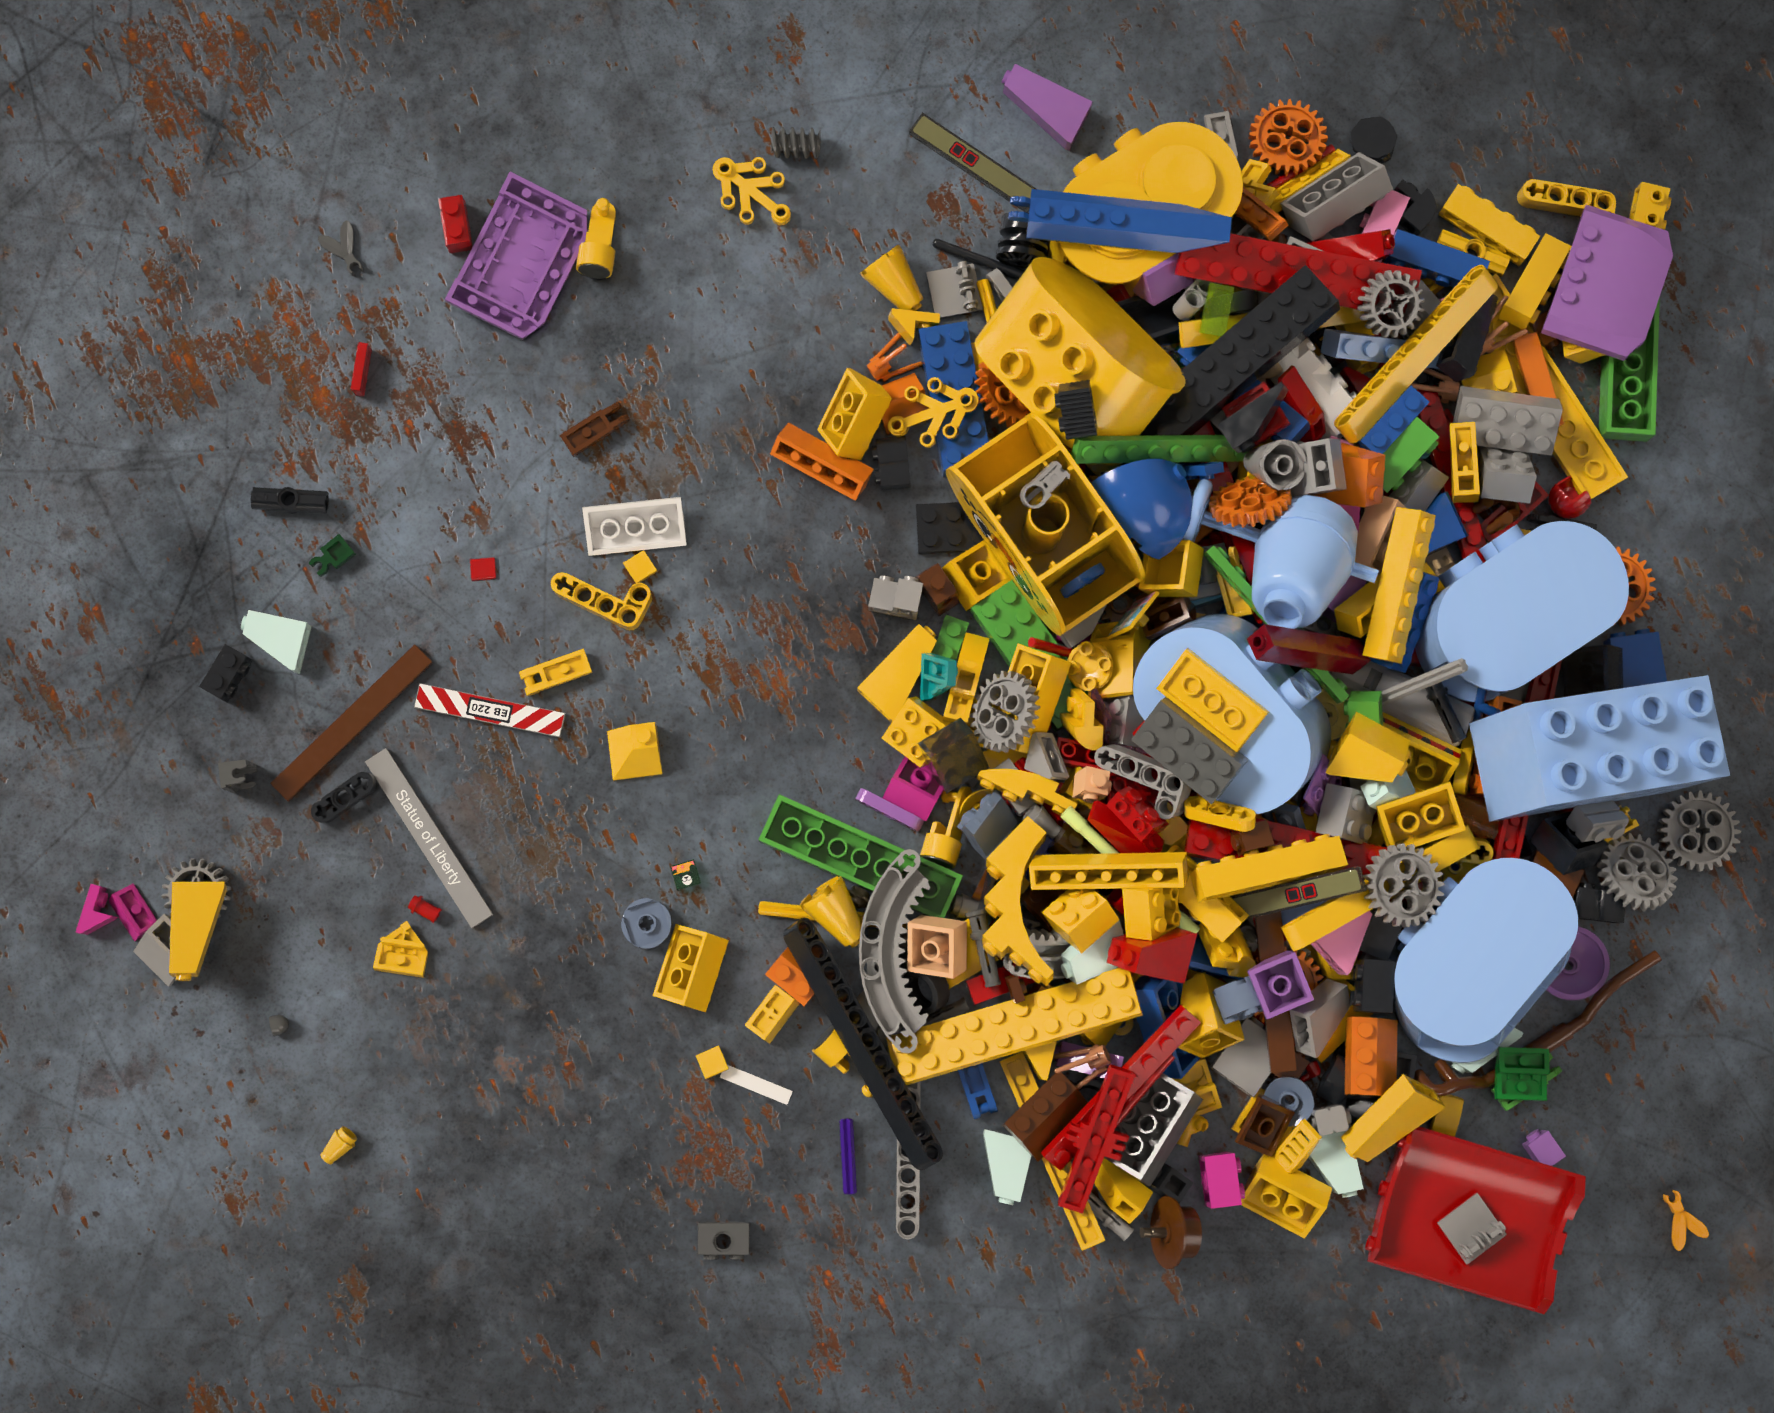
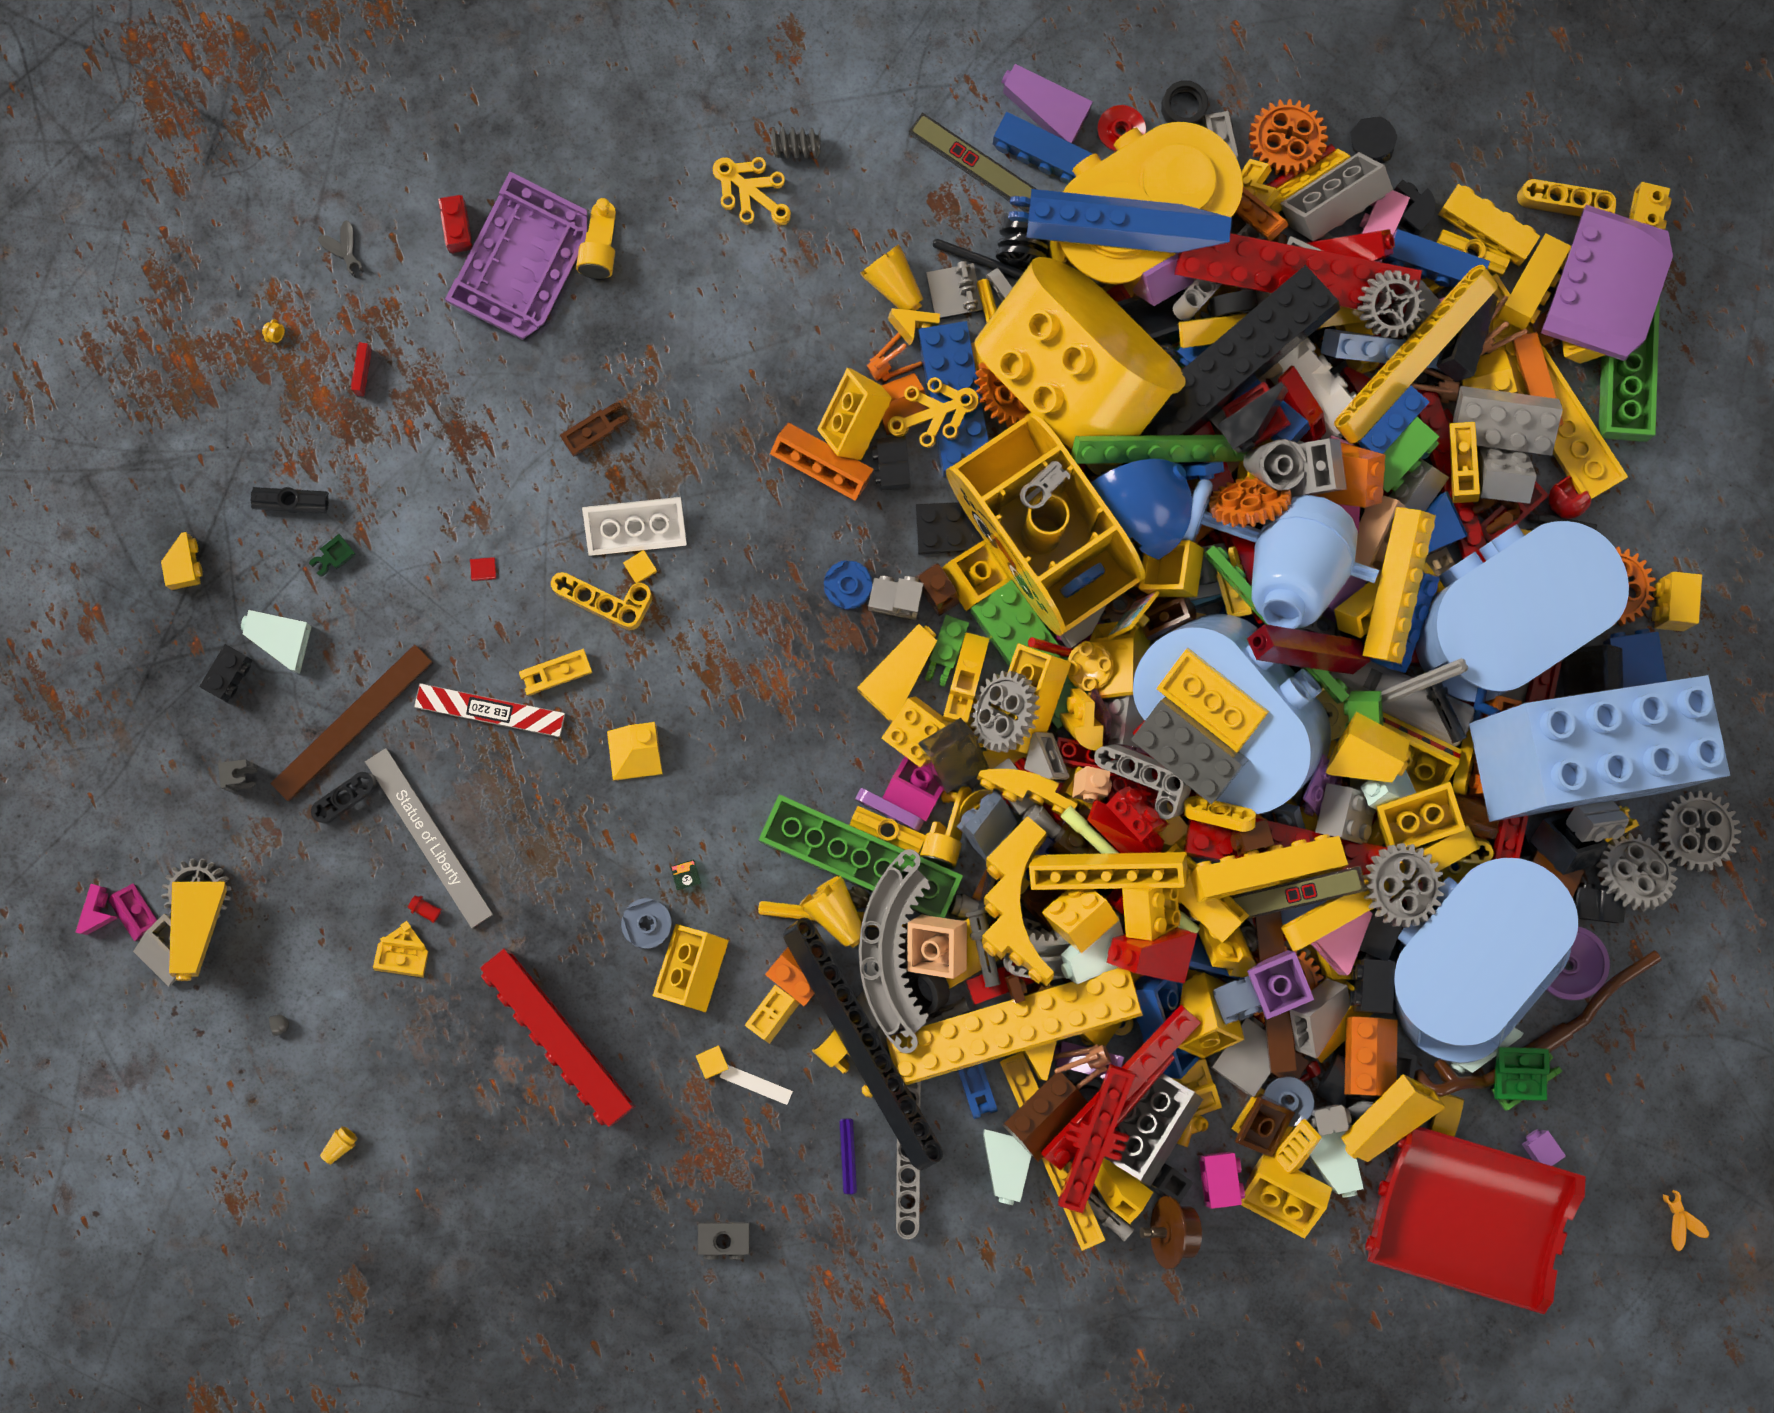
teal wing [920,653,958,701] -> none
black brick [1054,380,1098,440] -> none
clear neon green tile [1199,283,1235,337] -> none
light grey hinge [1437,1193,1507,1265] -> none
none -> yellow slope [161,532,203,590]
none -> yellow plate [262,319,285,343]
none -> red brick [480,949,636,1127]
none -> blue tile [824,560,872,610]
none -> yellow piece [849,806,926,854]
none -> blue brick [992,111,1093,185]
none -> red dish [1098,105,1146,152]
none -> black tyre [1161,80,1208,125]
none -> yellow piece [1652,572,1702,631]

